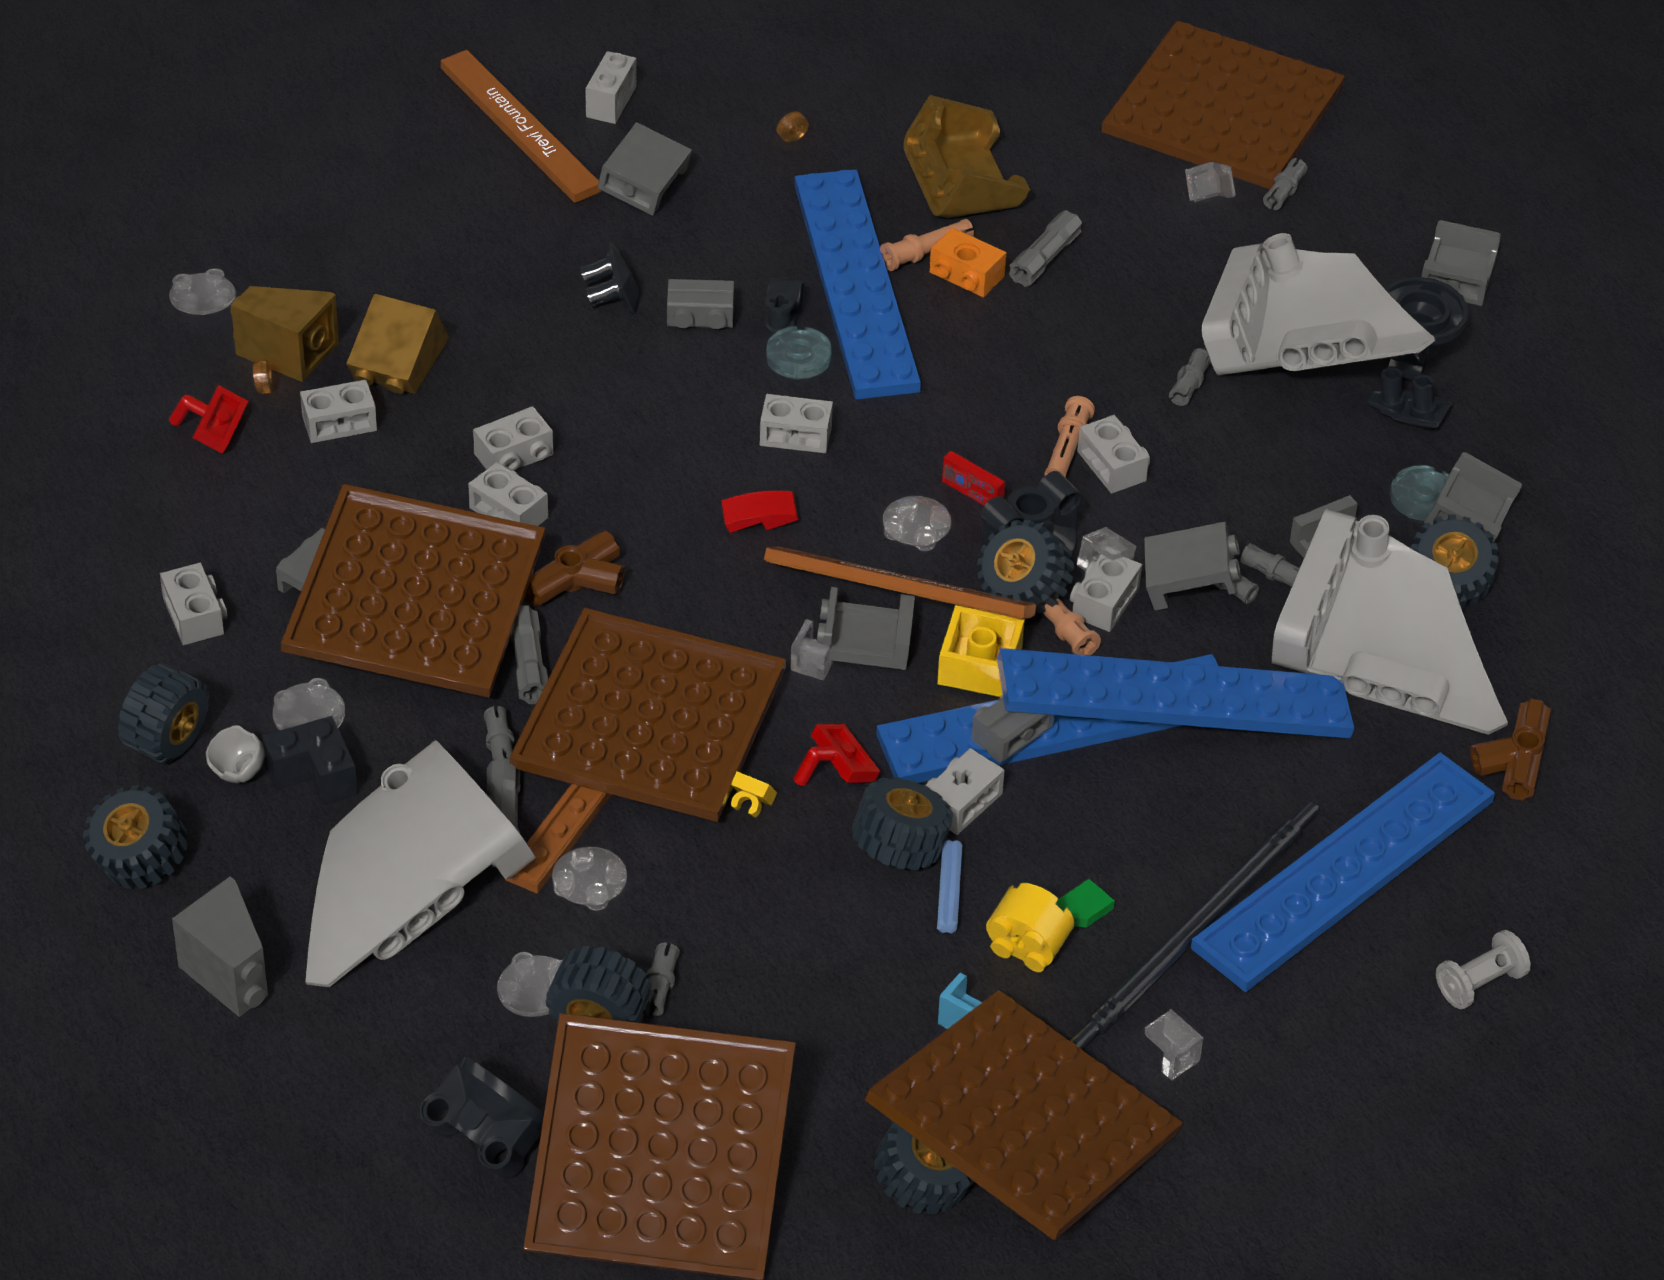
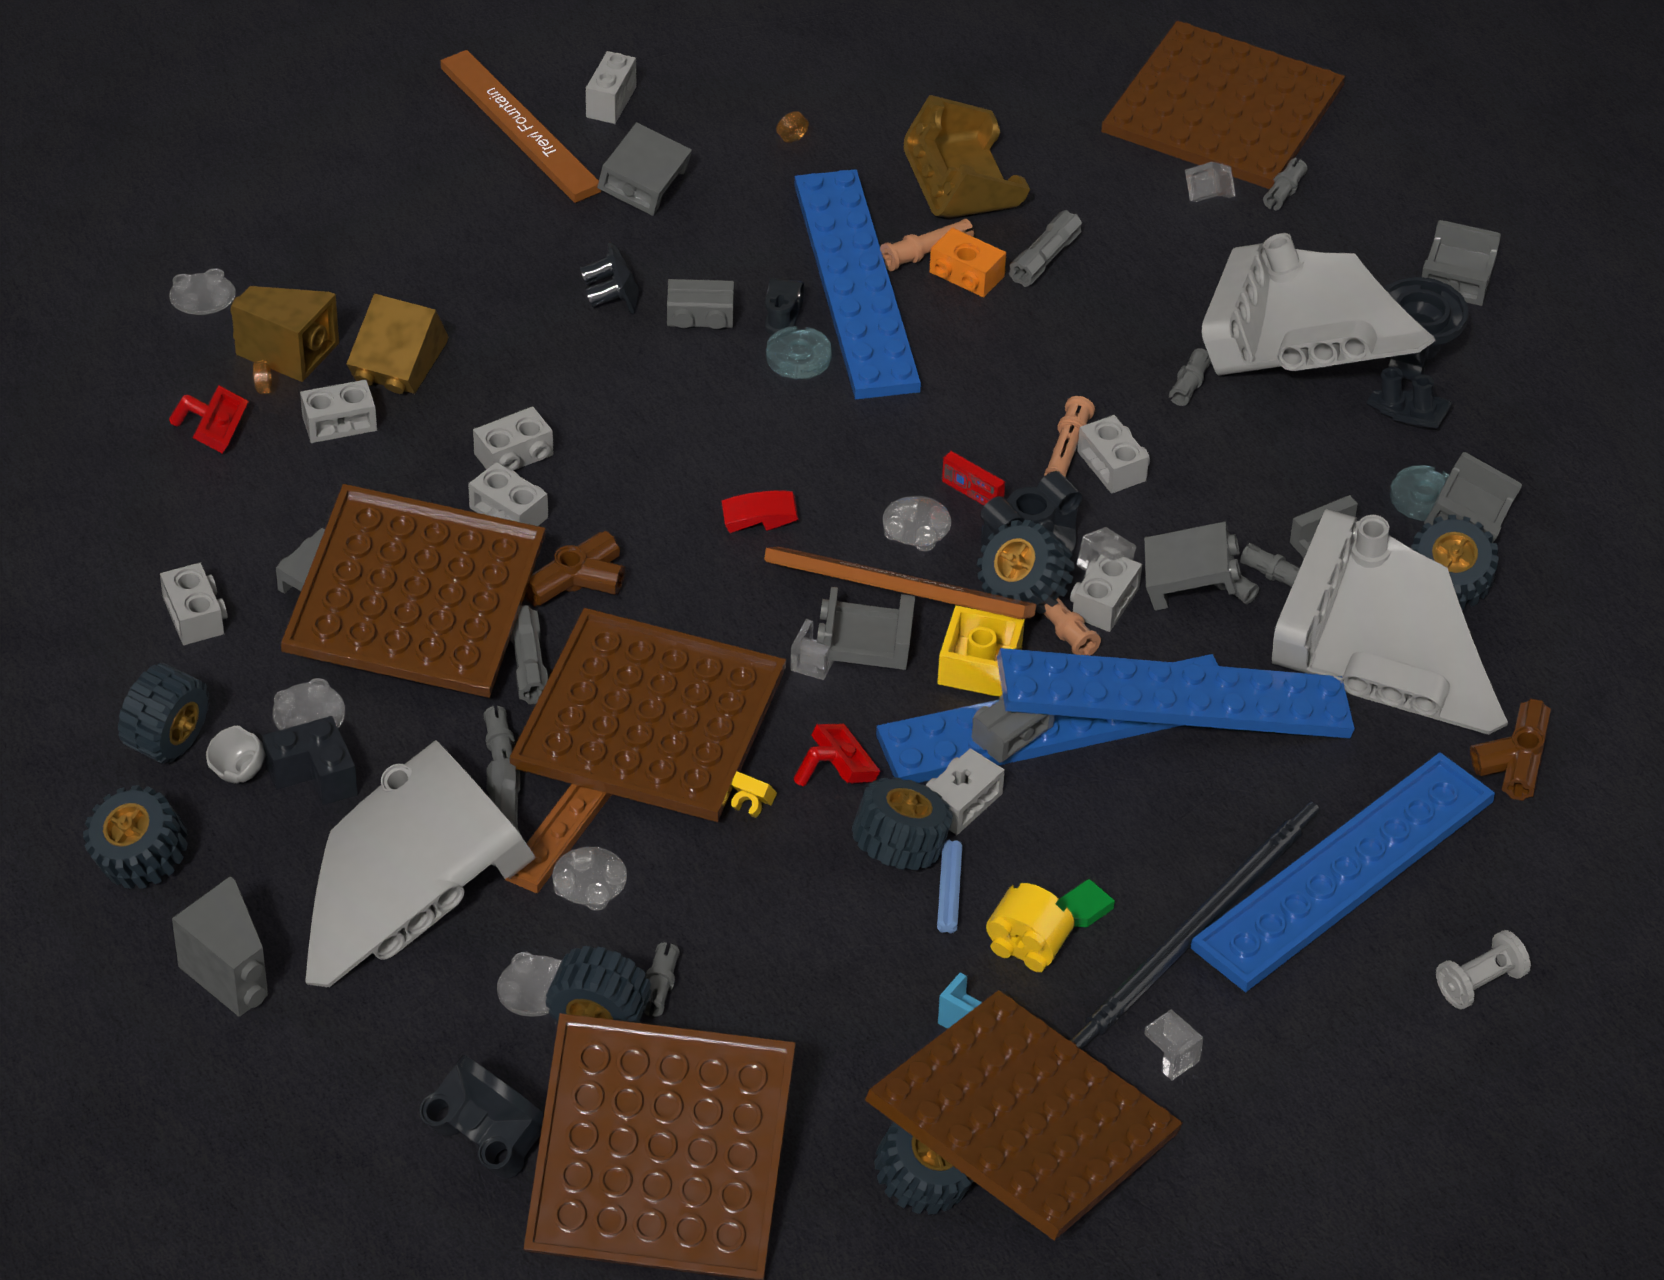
light grey brick [760,394,833,453] -> none

